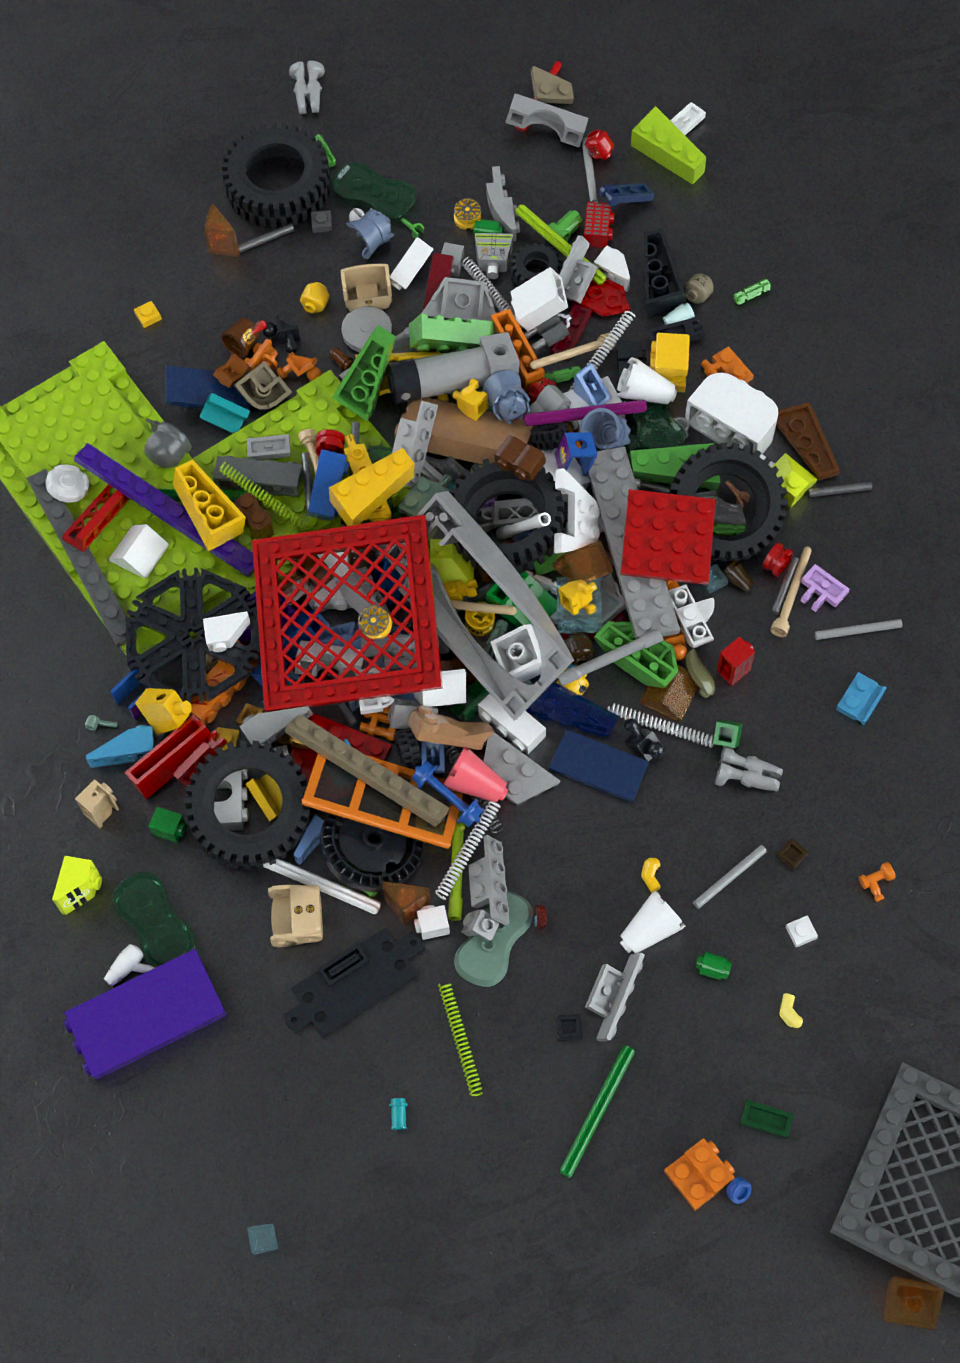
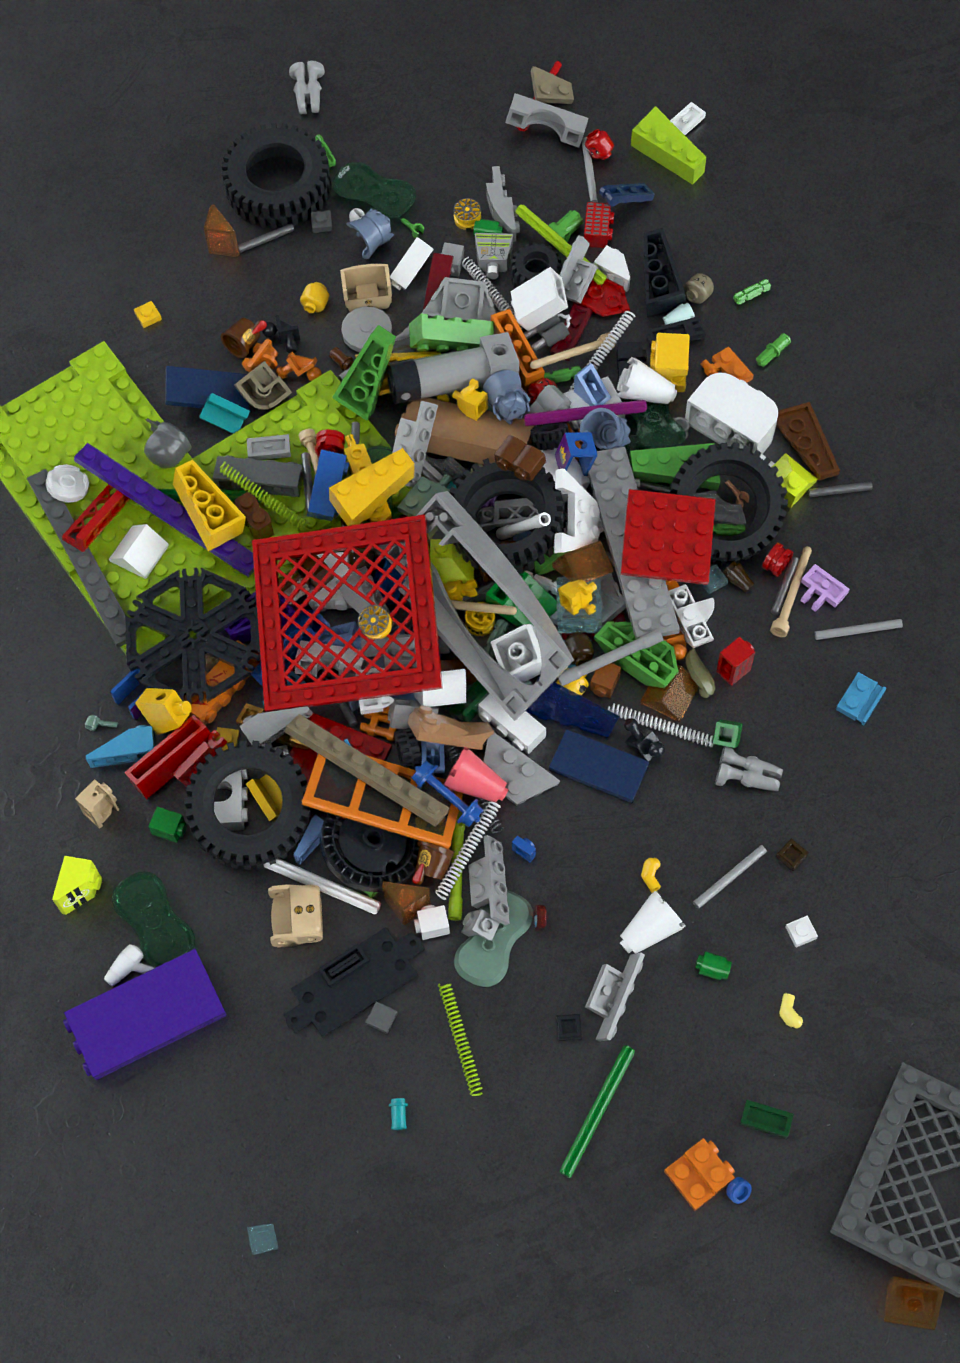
white slope [203,611,250,652] -> none
dark orange bracket [213,354,249,388] -> none
orange piece [859,862,896,902] -> none
none -> dark grey tile [366,1001,398,1034]
none -> reddish brown hat [412,840,455,885]
none -> blue plate [512,836,536,863]
none -> dark orange brick [590,663,621,698]
none -> bright green axle [756,333,791,367]

